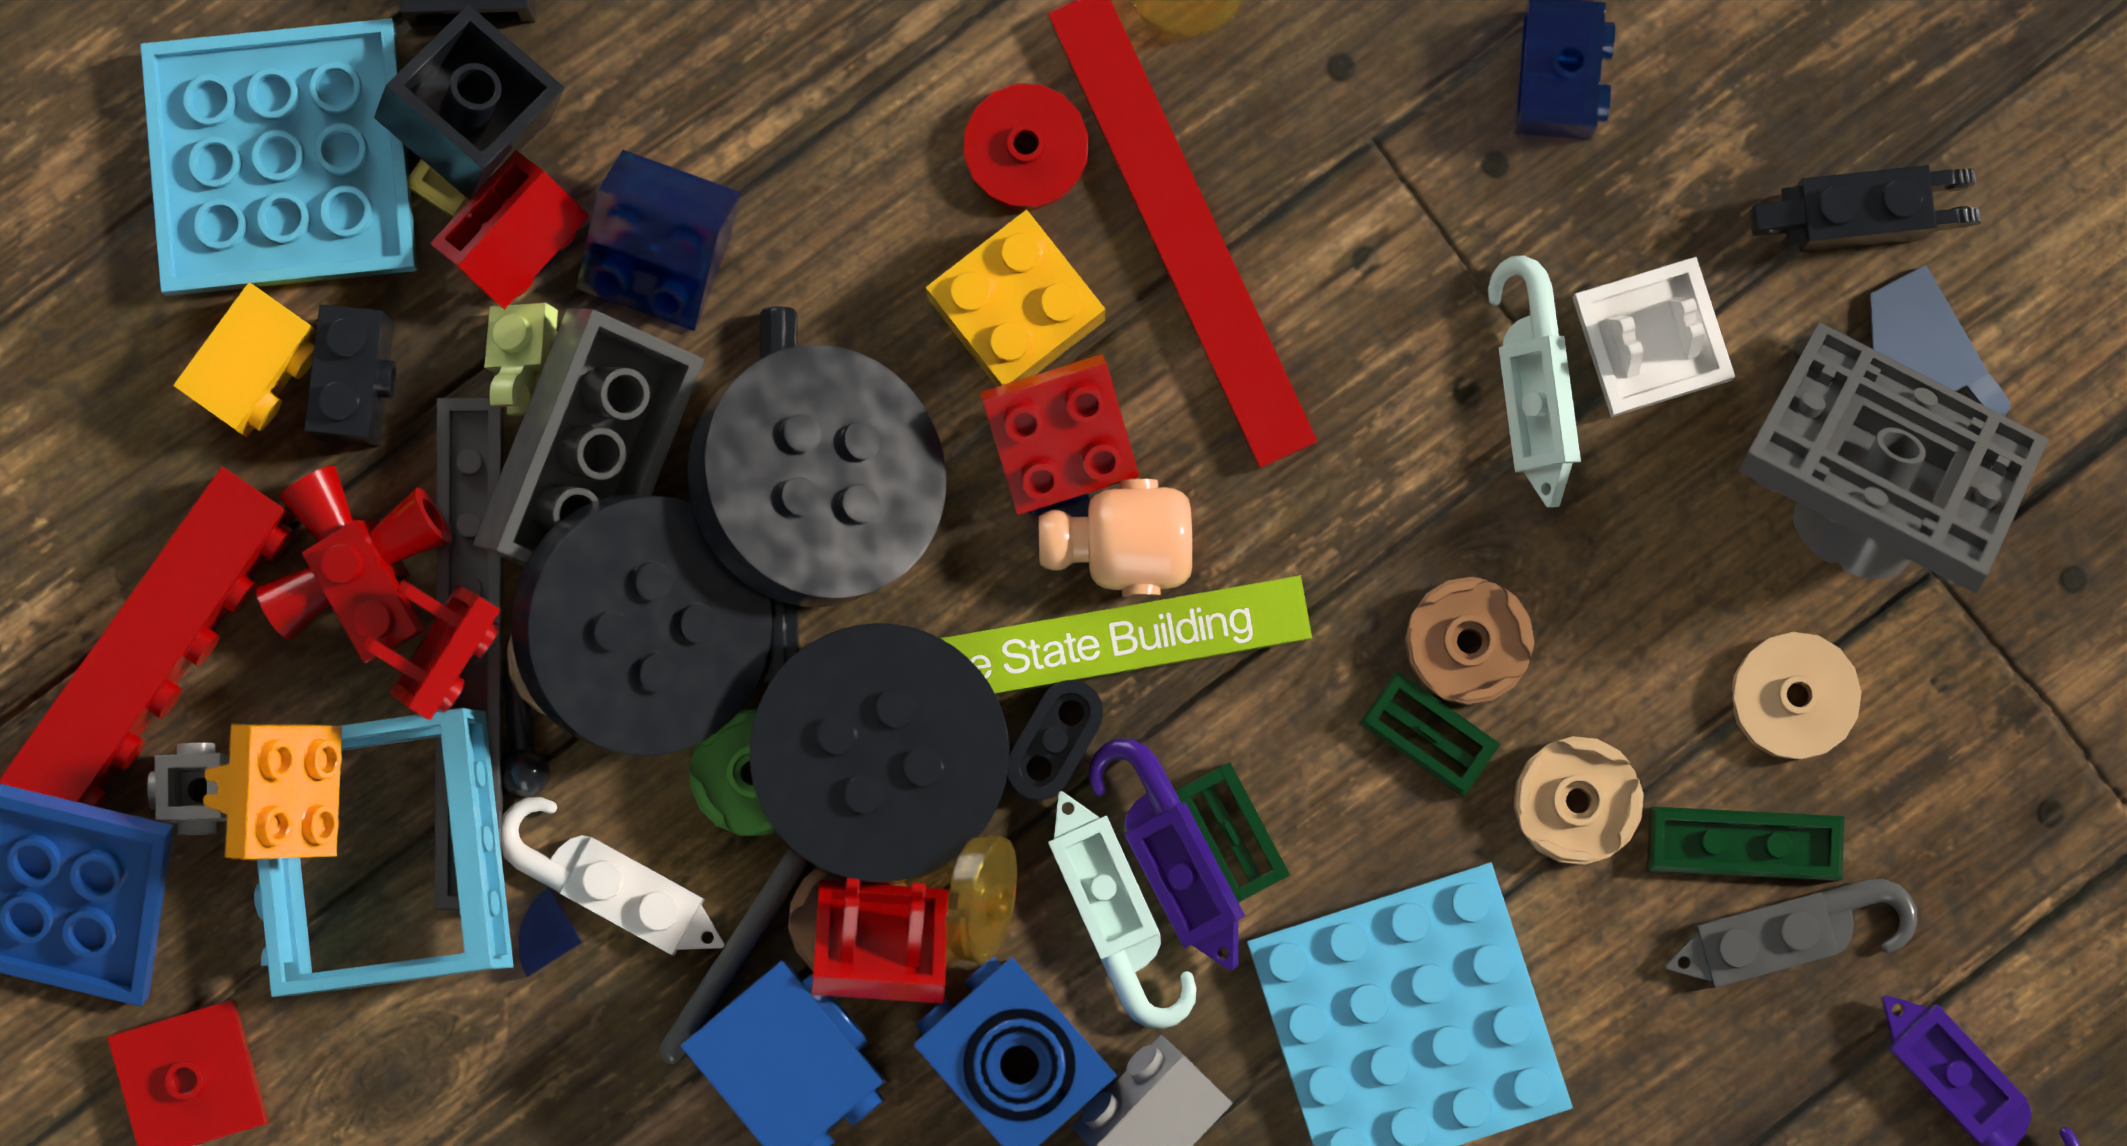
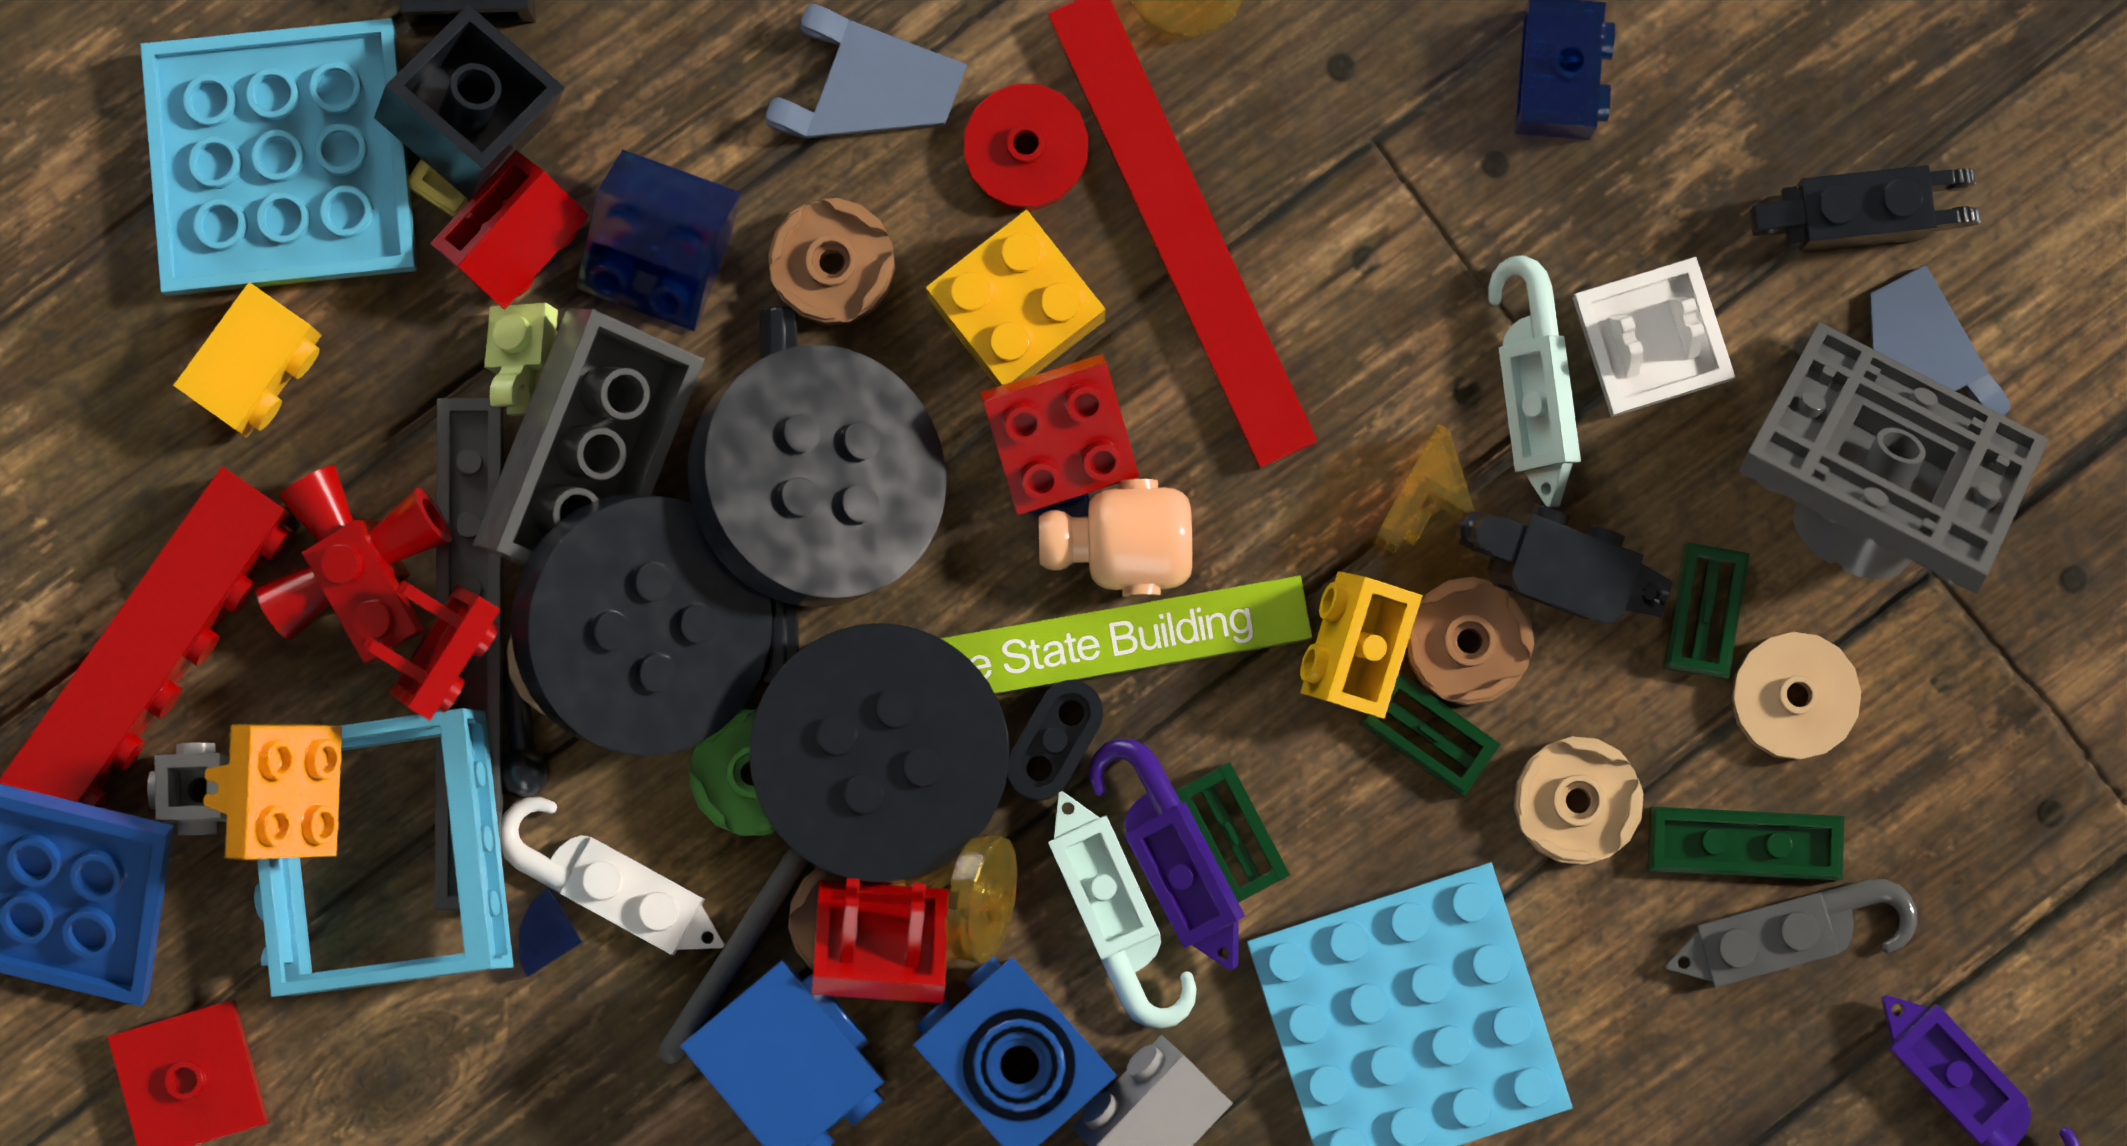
black brick [304,304,397,447] -> none
none -> sand blue flag [766,4,967,138]
none -> medium nougat plate [768,198,895,326]
none -> yellow brick [1300,571,1422,719]
none -> clear yellow slope [1373,424,1474,554]
none -> black hinge [1454,503,1673,624]
none -> dark green tile [1663,542,1750,680]

